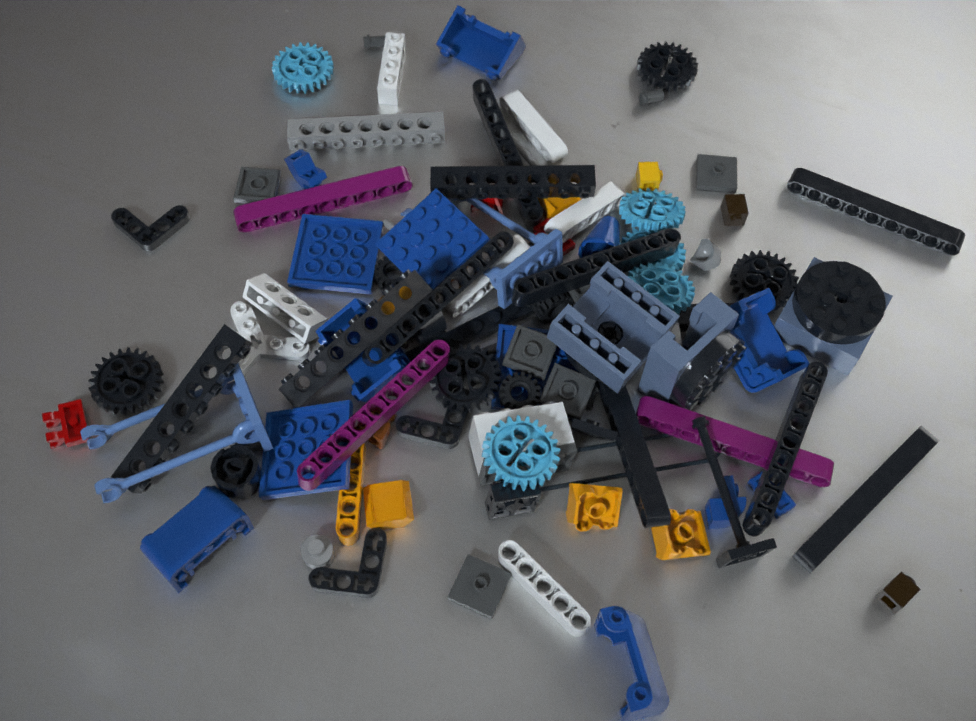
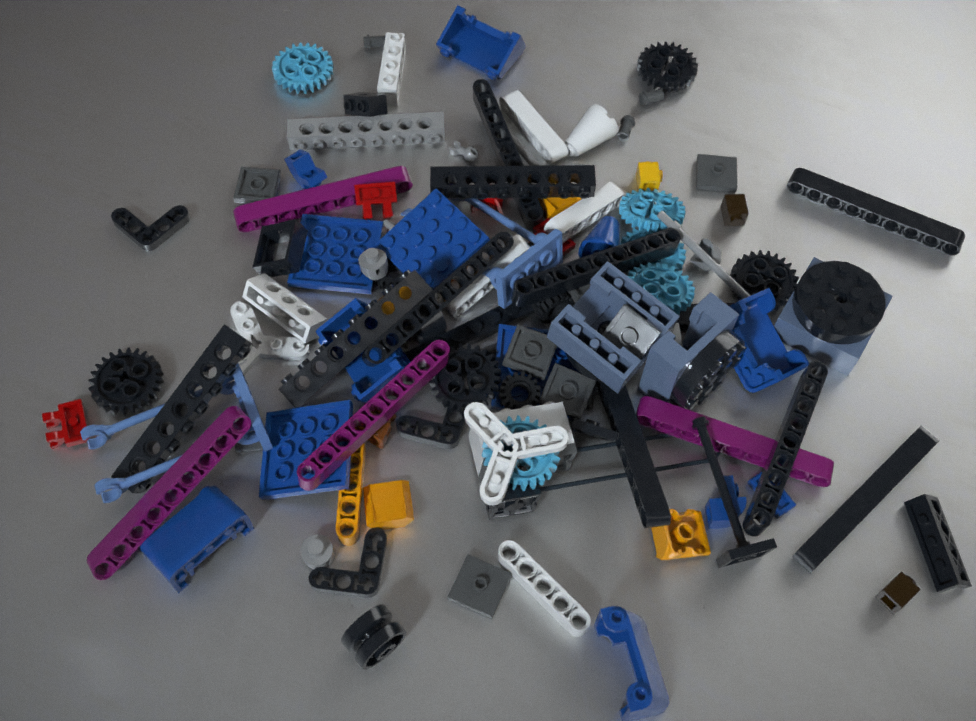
black brick [210,445,261,499] -> none
light orange slope [566,483,623,532] -> none
none -> magenta beam [86,406,251,580]
none -> black window [252,219,308,278]
none -> black wheel [341,604,407,670]
none -> black brick [343,92,388,117]
none -> red plate [354,182,397,220]
none -> light grey piece [358,248,388,280]
none -> light grey arm [448,141,479,162]
none -> white piece [464,402,568,506]
none -> white cone [565,103,619,157]
none -> plate [601,304,662,360]
none -> dark grey pin [617,115,636,141]
none -> light grey bar [657,210,751,299]
none -> black fence [904,494,972,593]

